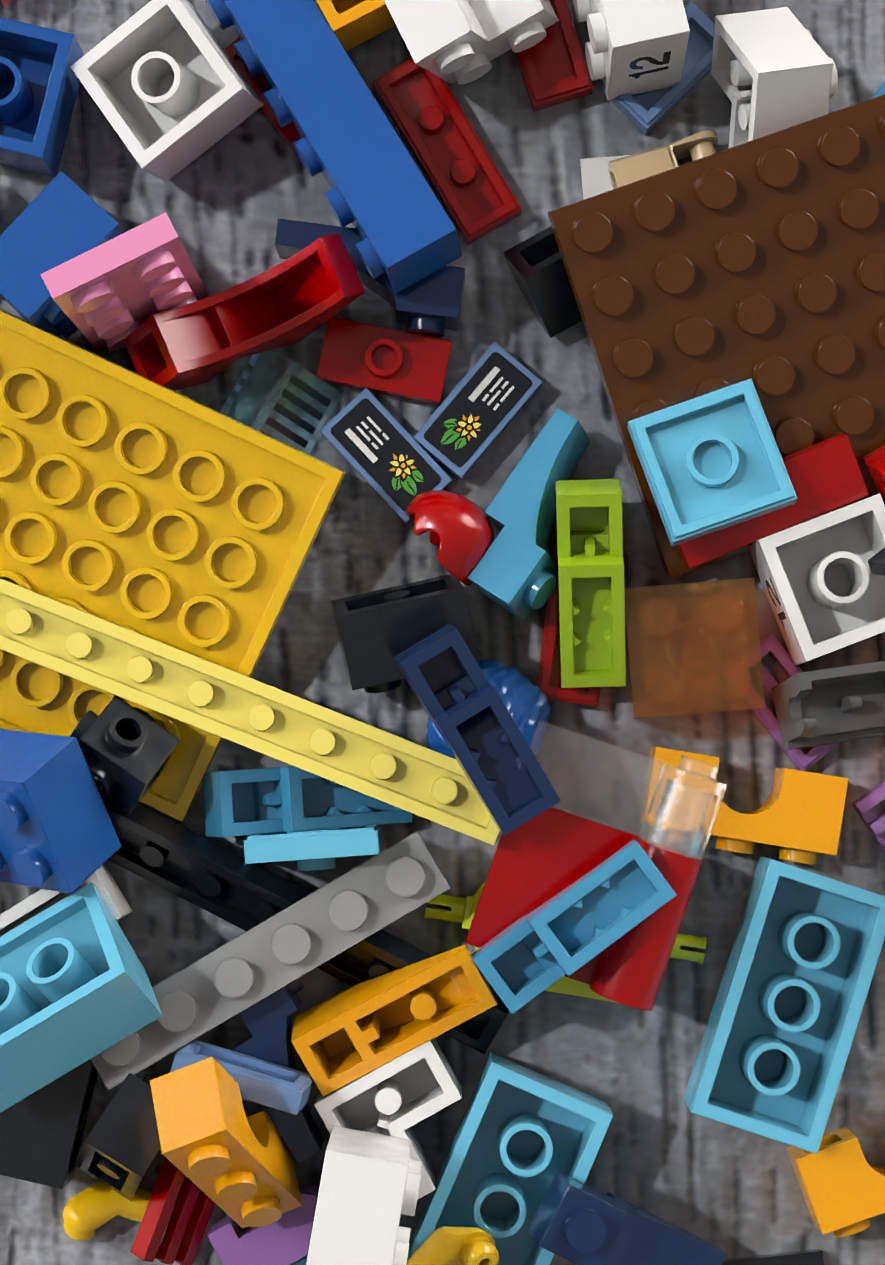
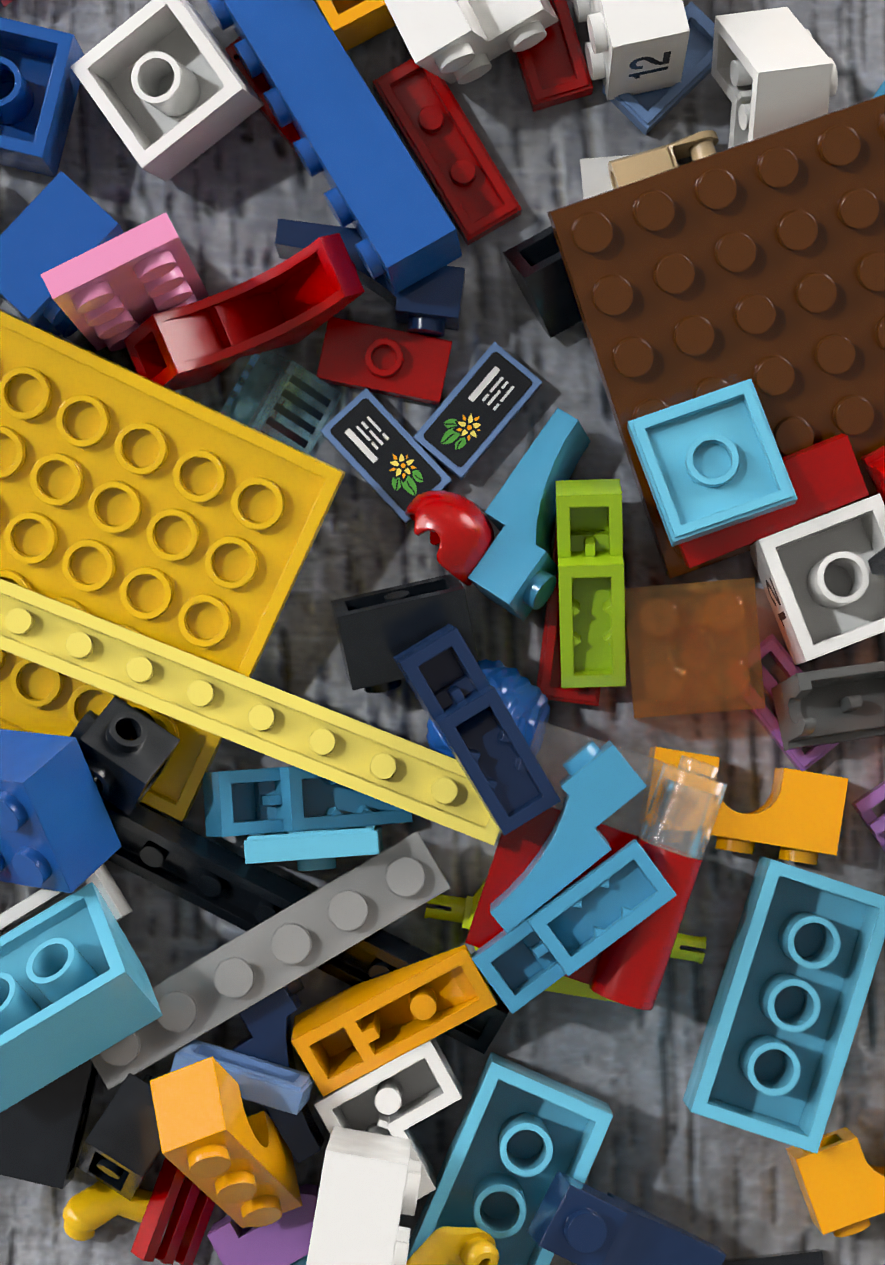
none -> dark azure slope [490,740,647,933]

